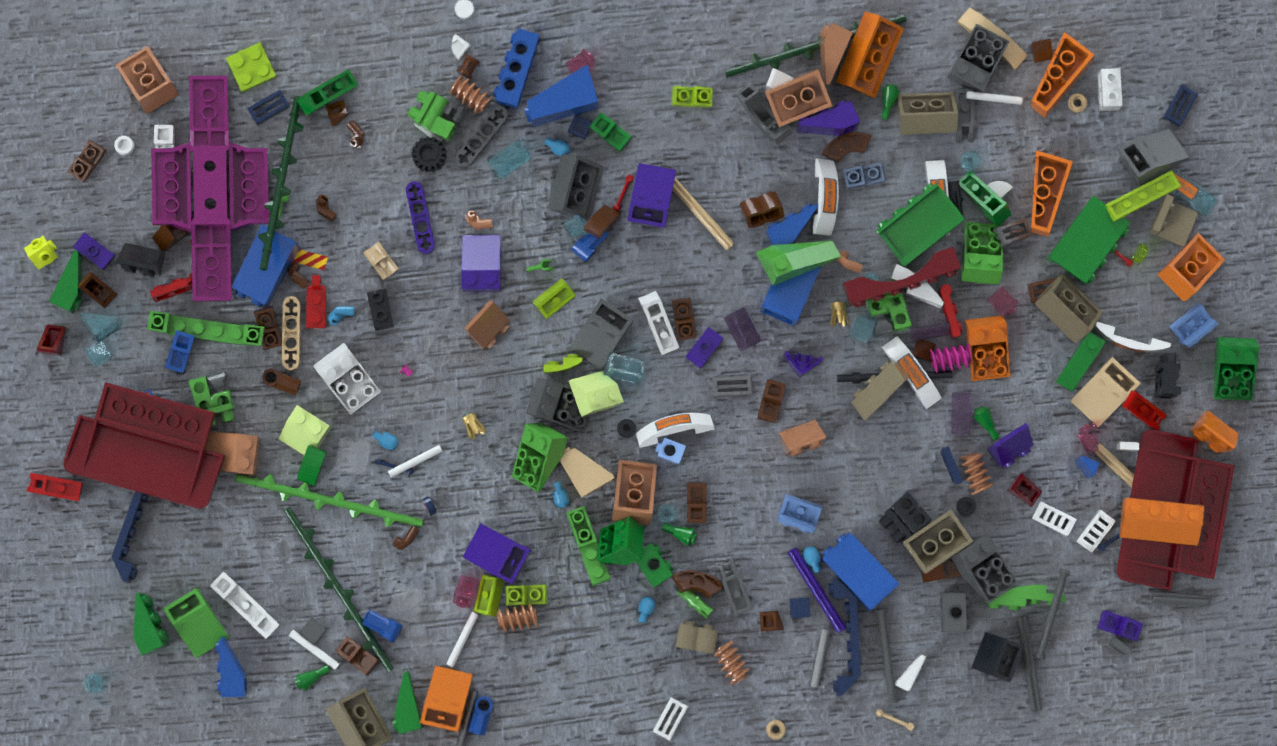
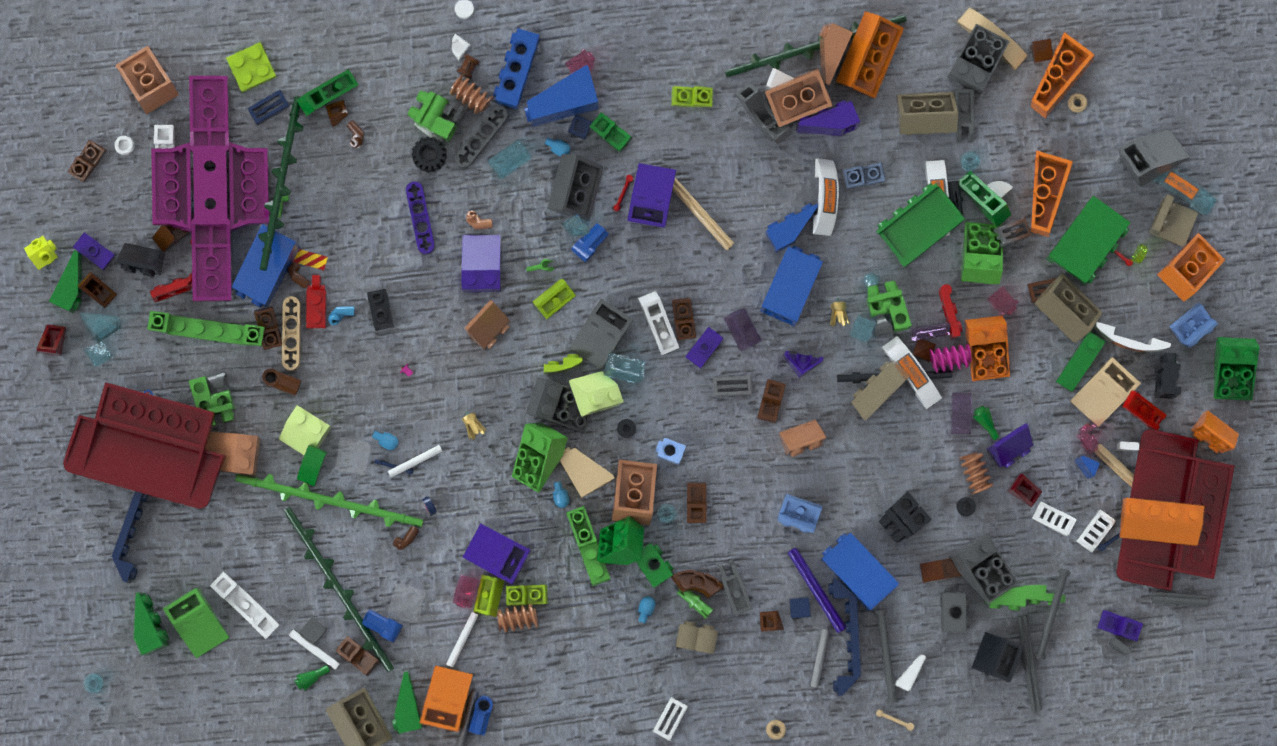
red plate [26,473,83,502] -> none
blue slope [165,330,195,373] -> none
blue slope [216,636,247,697] -> none
white slope [313,343,381,415] -> none
reddish brown arm [316,194,337,222] -> none
tan hips [363,241,399,281] -> none
reddish brown slope [584,205,621,239] -> none
white slope [636,413,714,448] -> none
green cone [662,523,698,547] -> none
nougat piece [714,640,750,685] -> none
reddish brown brick [740,192,785,228] -> none
bright green wedge [756,241,841,286] -> none
dark azure cylinder [803,546,821,573] -> none
reddish brown tile [821,132,872,163] -> none
nougat arm [837,251,863,273] -> none
dark red arch [843,247,961,308] -> none
green cone [881,84,900,120] -> none
white slope [890,264,944,308] -> none
dark tan slope [902,510,973,574] -> none
dark blue tile [940,446,963,485] -> none
white bar [966,91,1023,105] -> none
white brick [1097,68,1122,111] -> none
lime tile [1105,170,1181,222] -> none
dark blue tile [1163,84,1198,127] -> none

